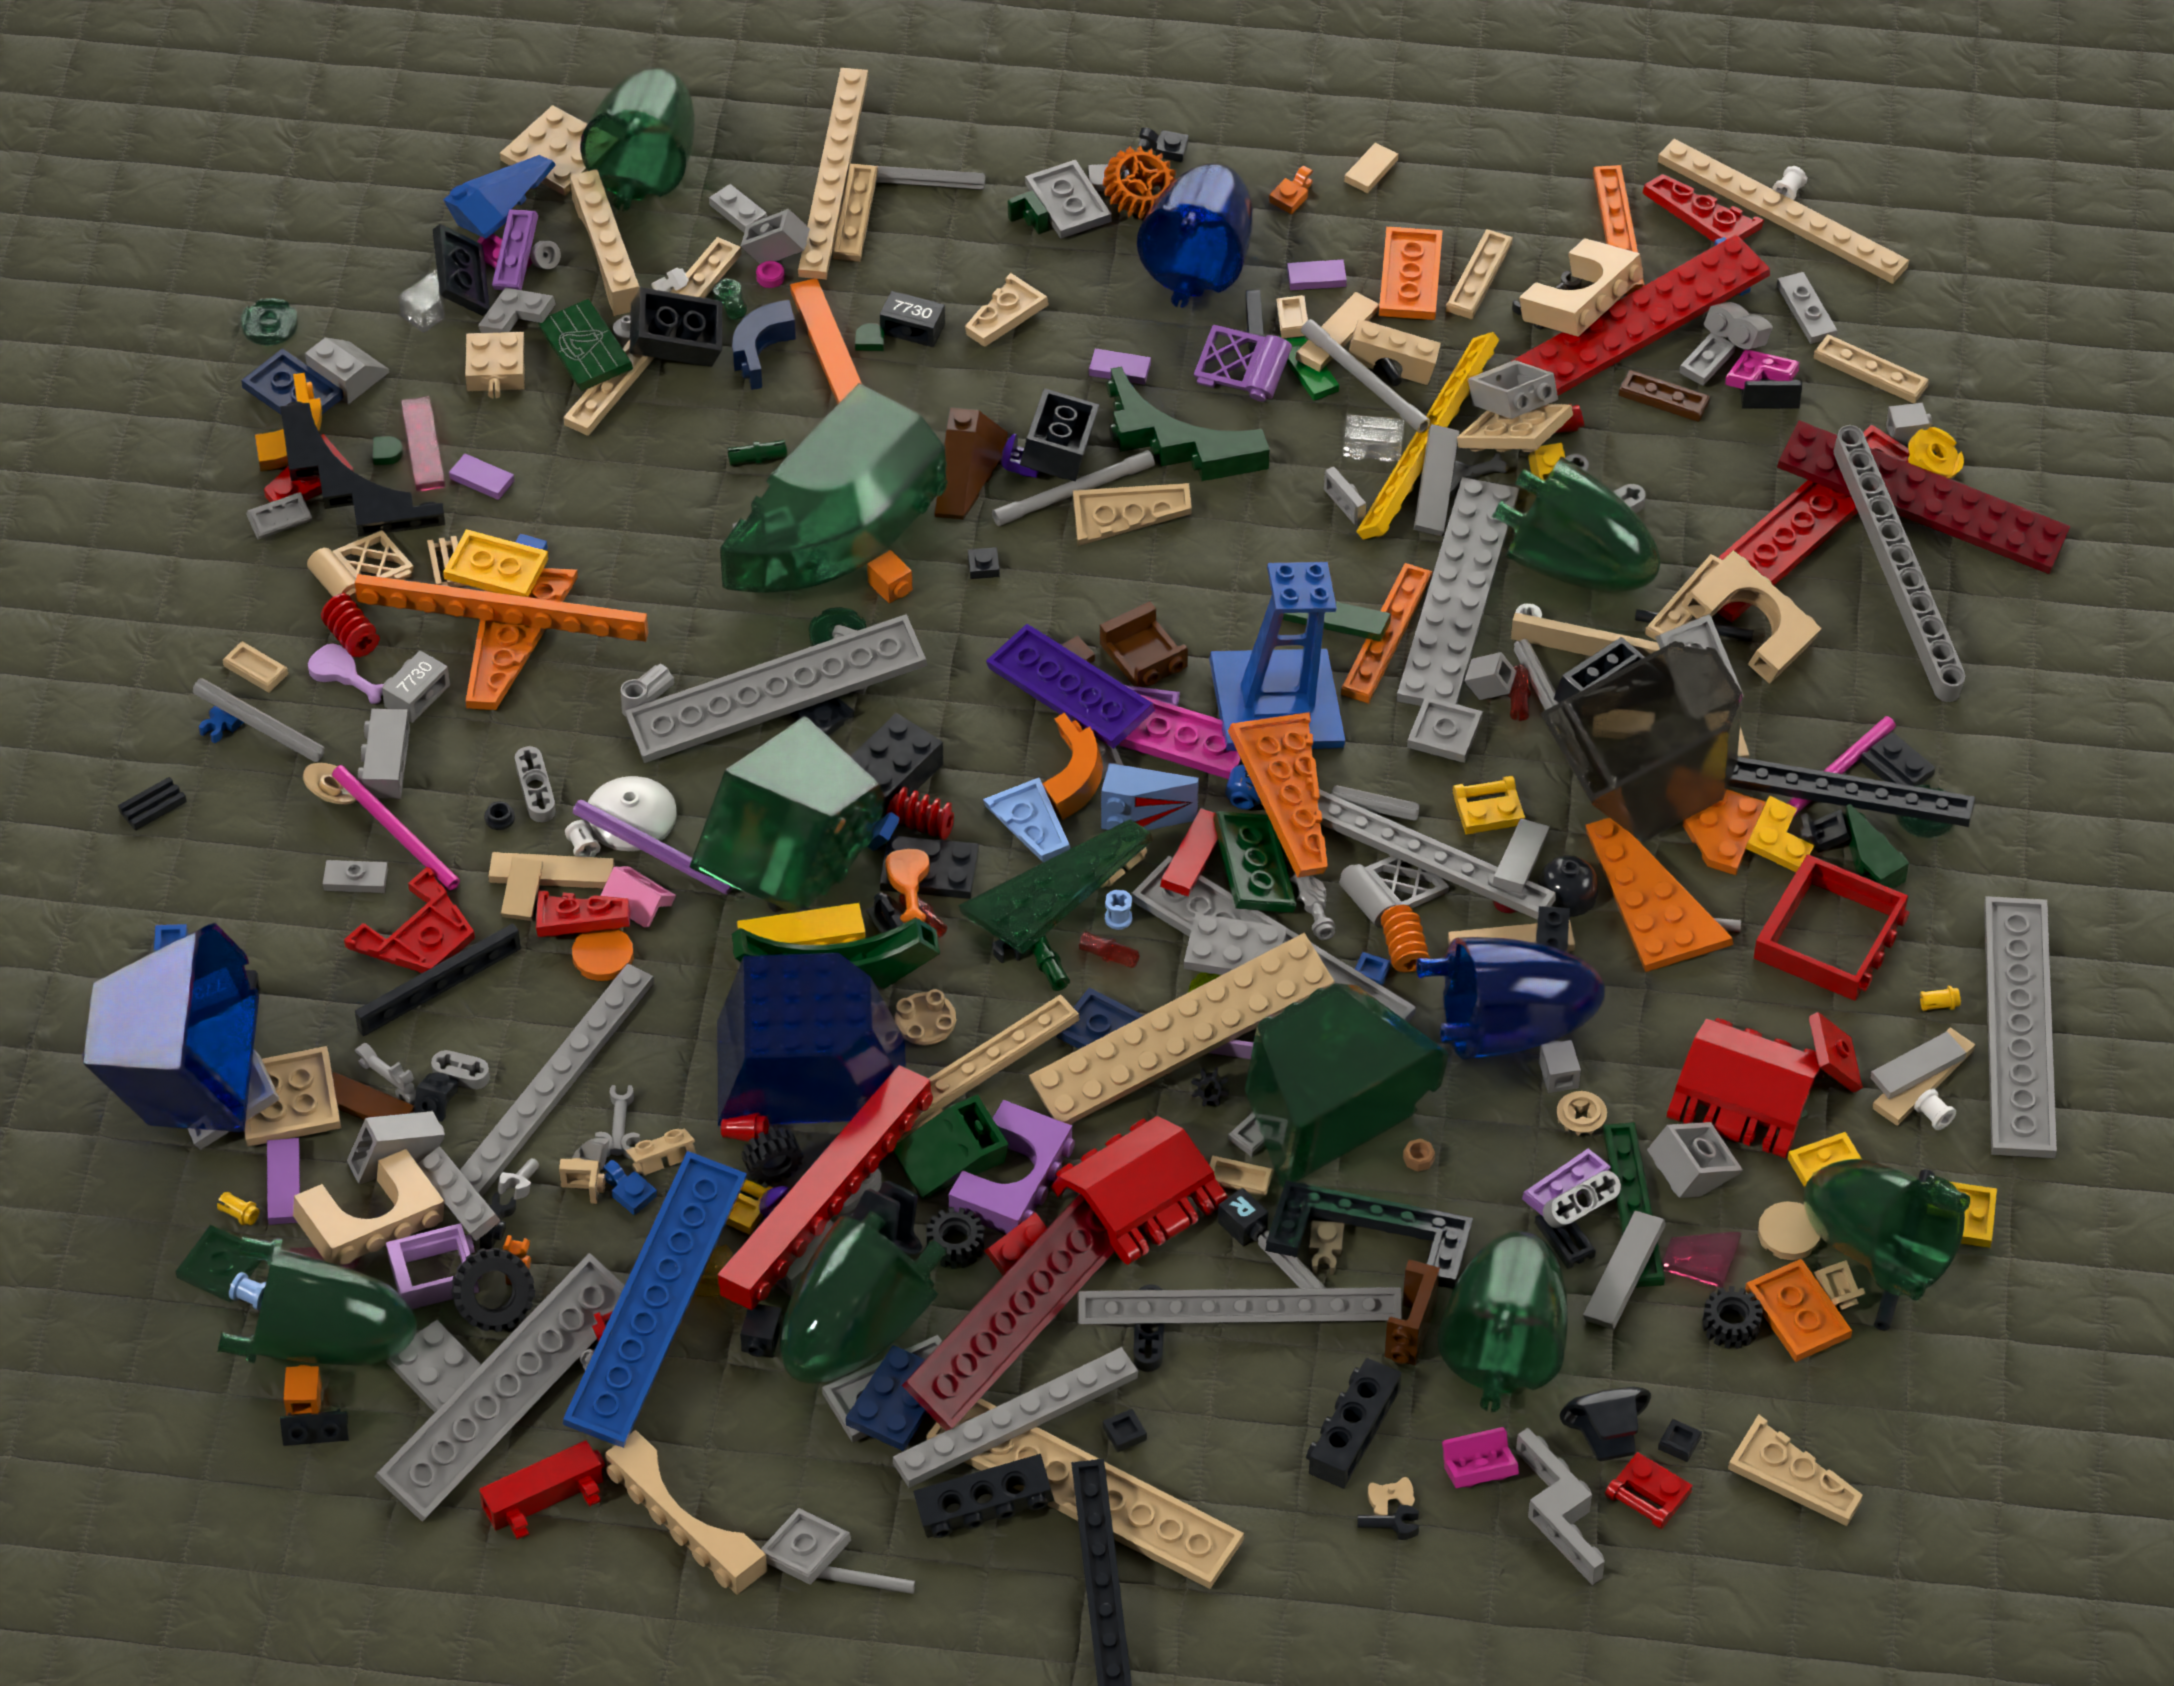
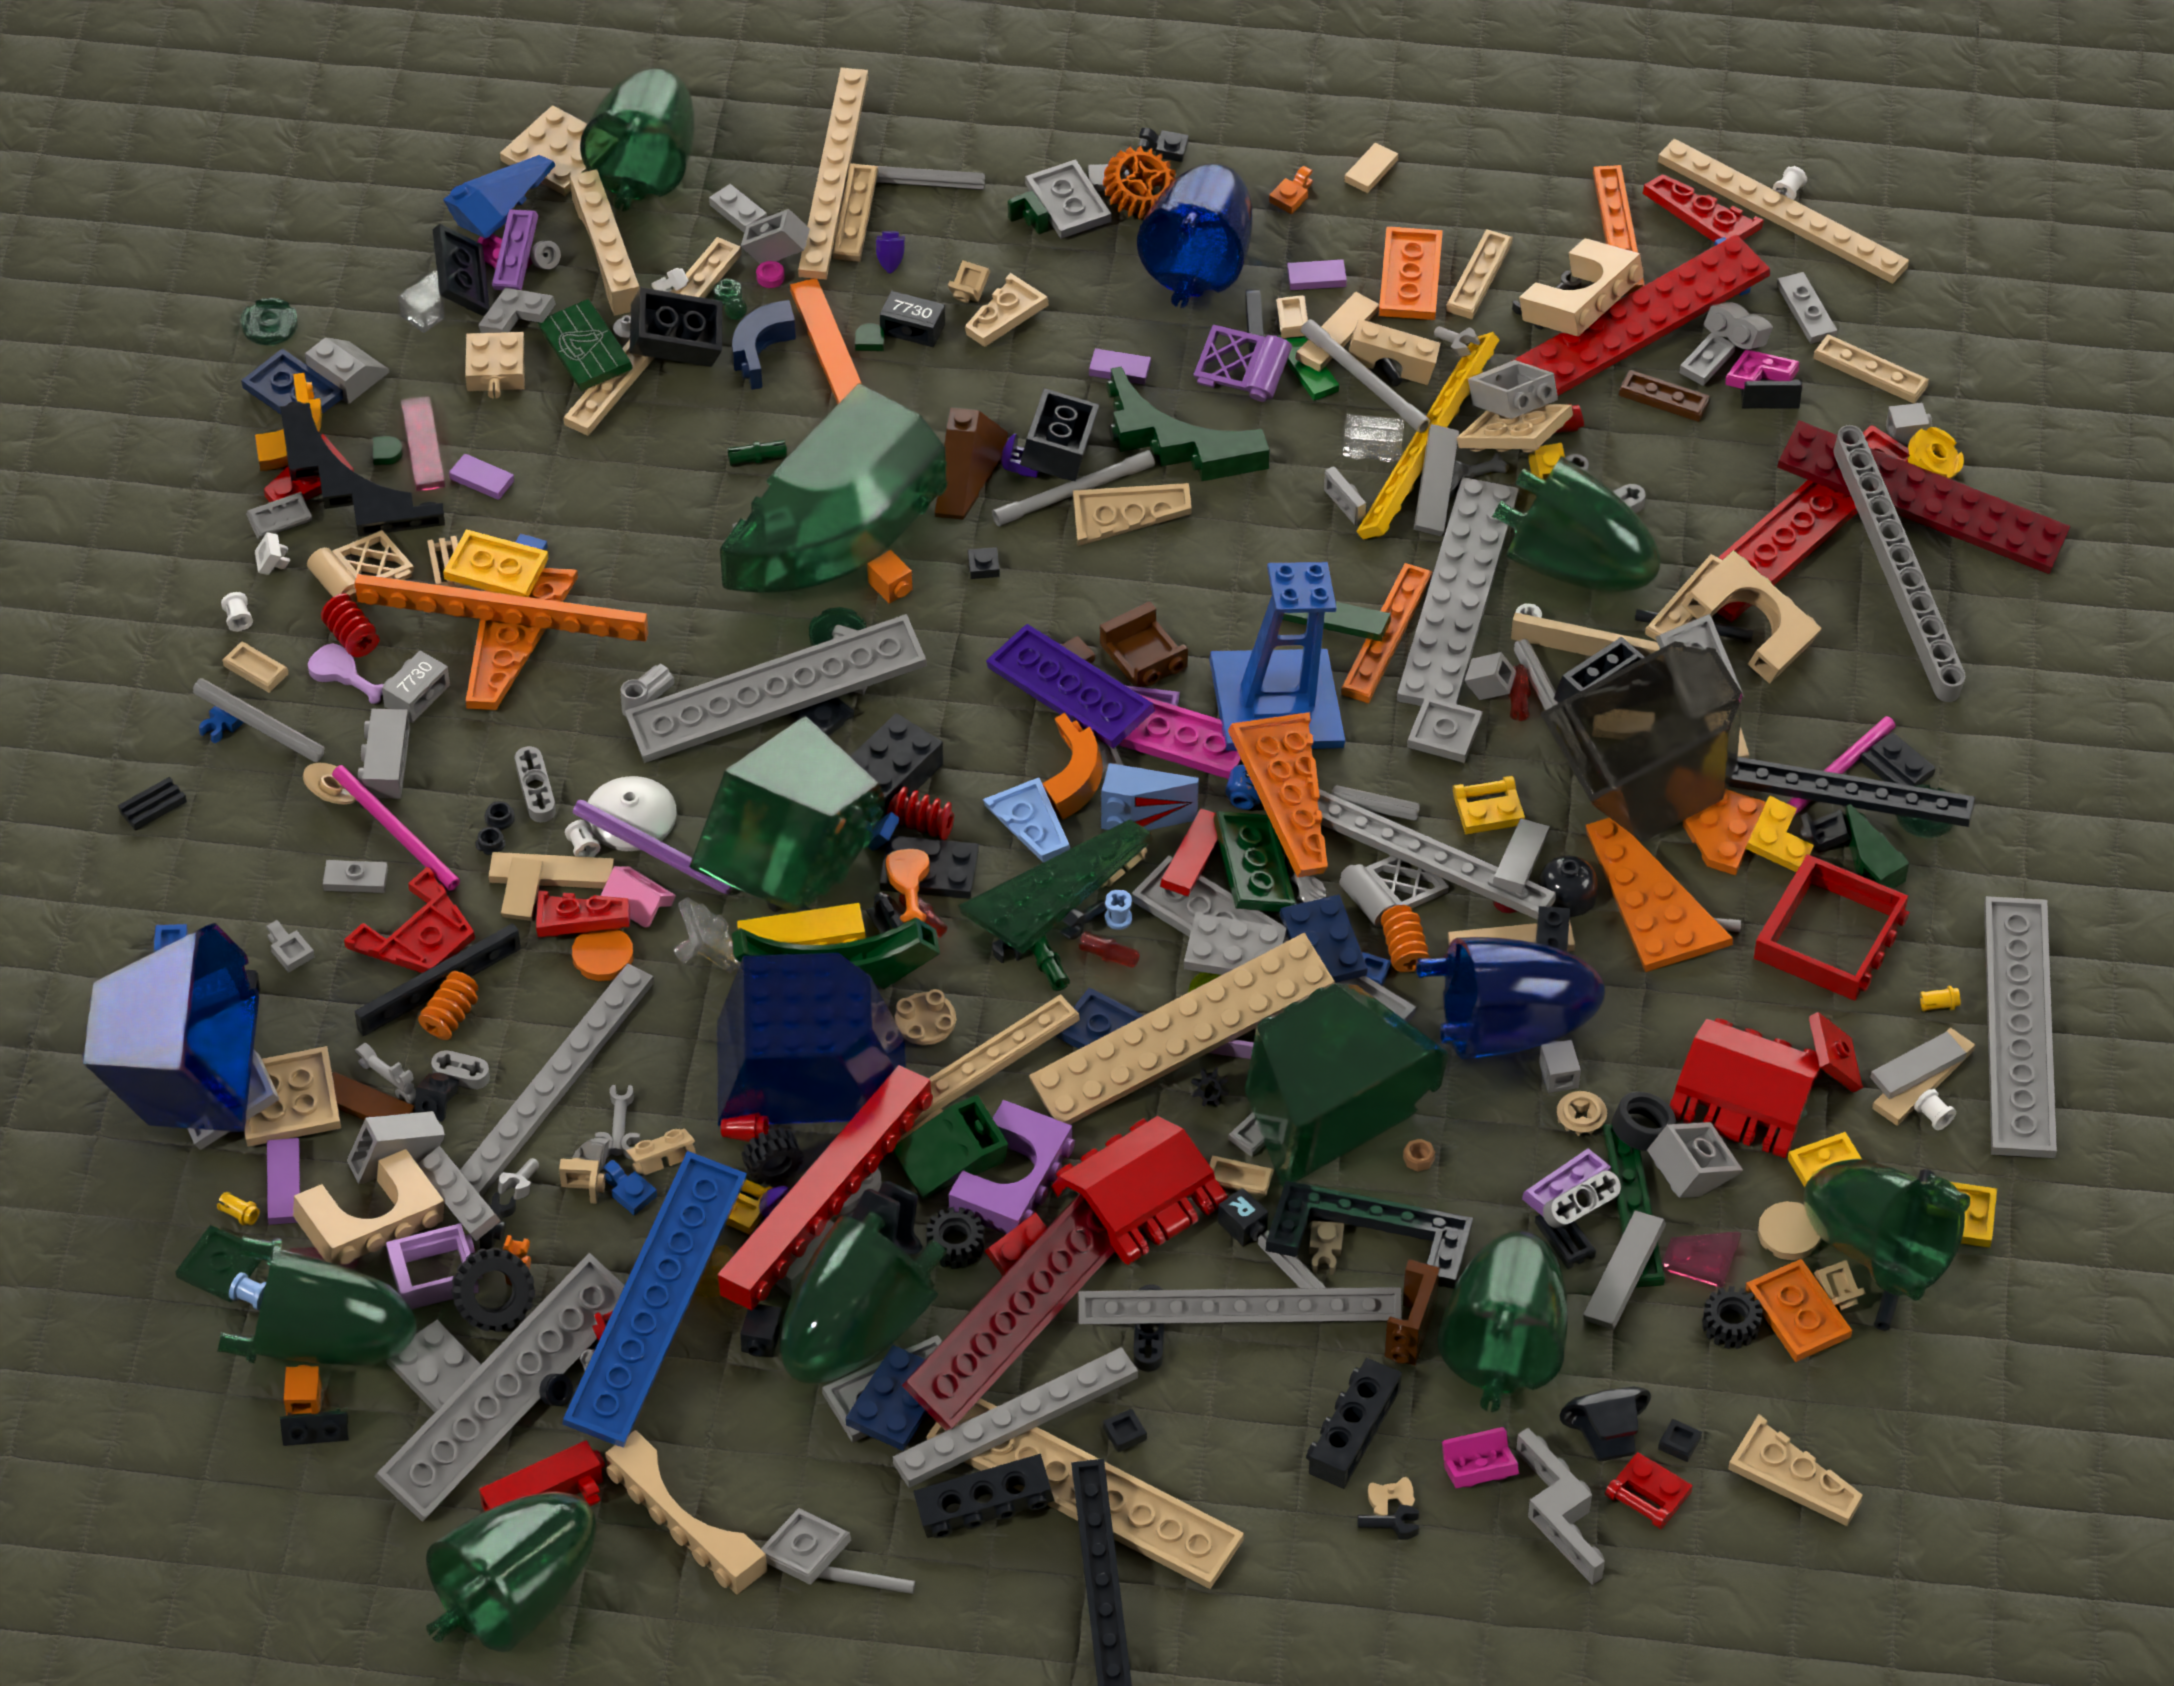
none -> white bush [221,592,253,632]
none -> white tile [255,532,290,575]
none -> light grey plate [266,920,315,973]
none -> orange piece [418,971,478,1040]
none -> clear green windscreen [426,1492,596,1652]
none -> black plate [475,827,506,855]
none -> black tile [539,1373,573,1406]
none -> clear plate [674,897,740,973]
none -> dark purple plate [876,231,905,274]
none -> tan bracket [948,260,990,303]
none -> black bar [1060,900,1107,940]
none -> dark blue plate [1280,895,1368,983]
none -> light grey bar [1434,326,1480,356]
none -> black tyre [1612,1091,1676,1151]

